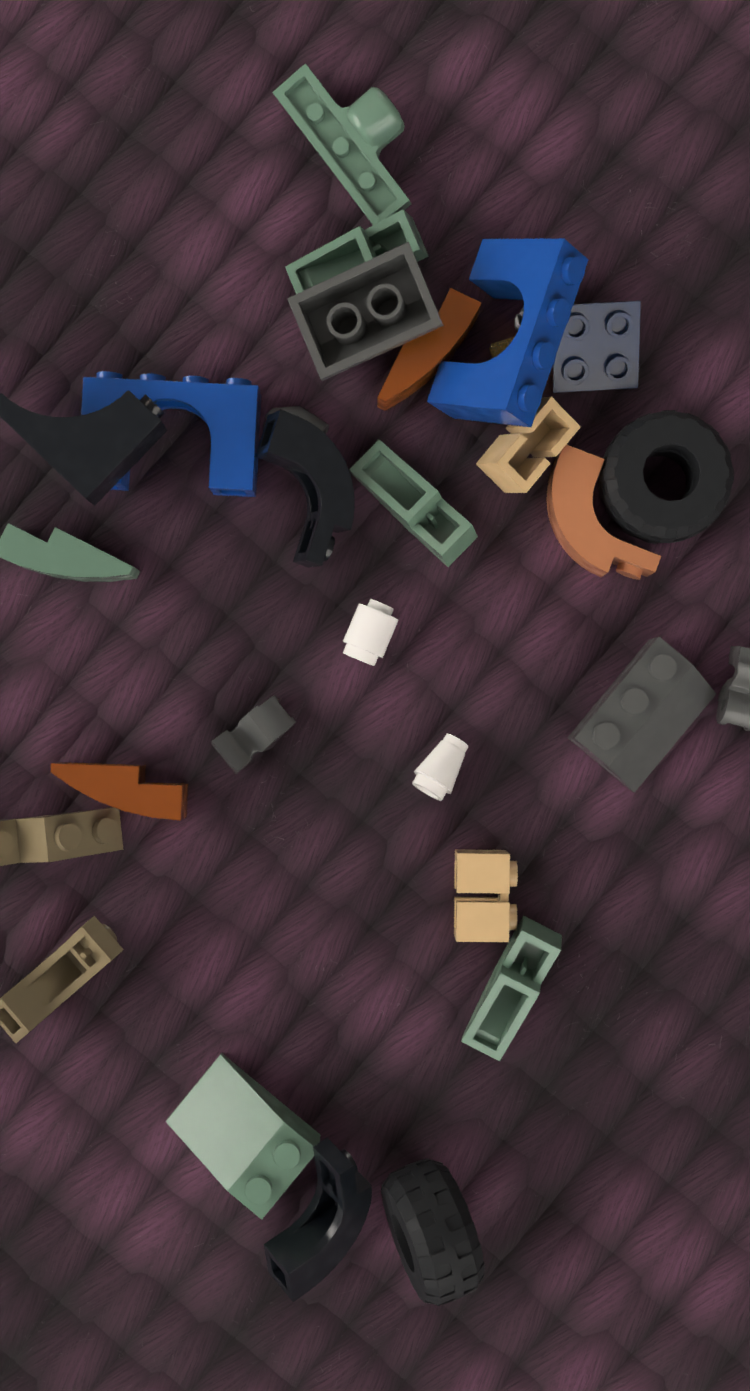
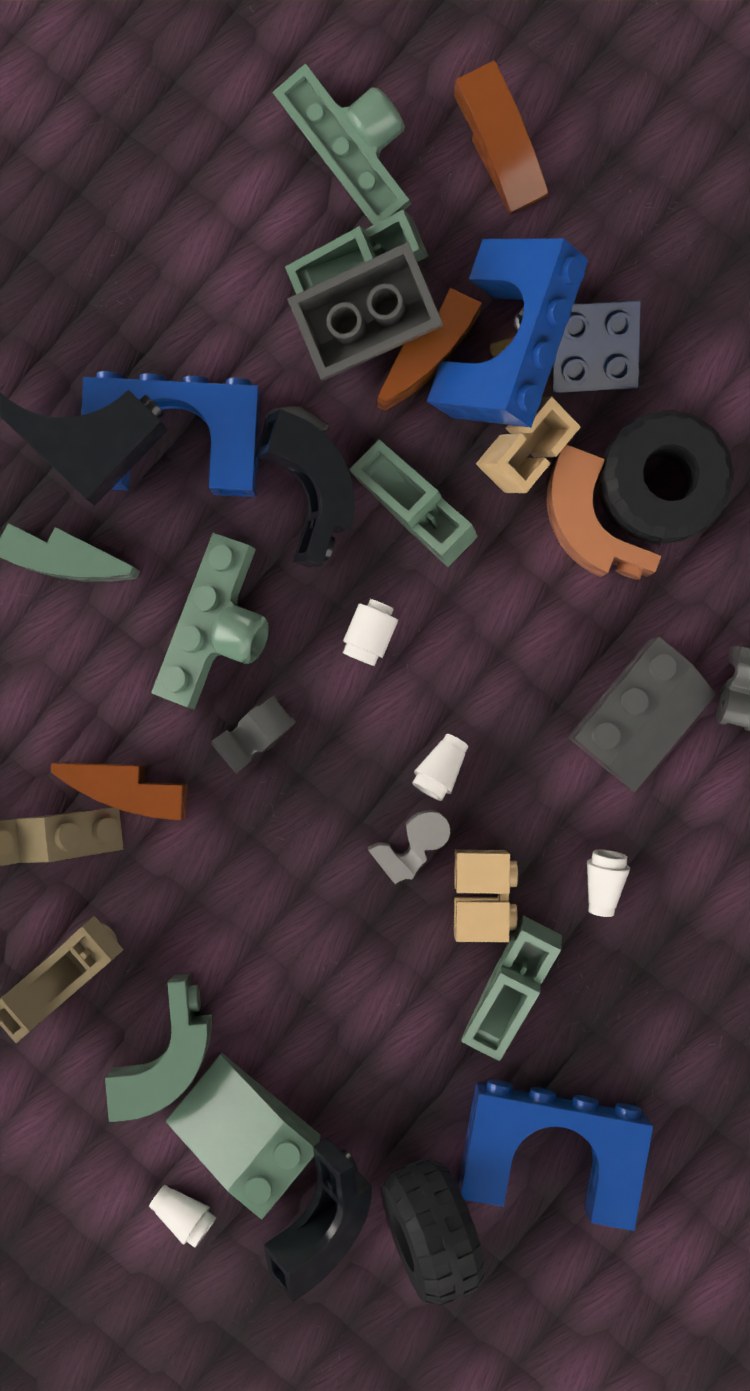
none -> sand green arch [105,973,212,1122]
none -> white cone [149,1185,216,1248]
none -> sand green plate [151,533,269,710]
none -> light grey leg [368,810,450,884]
none -> dark orange slope [454,60,548,215]
none -> blue arch [458,1079,653,1231]
none -> white cone [587,849,630,917]

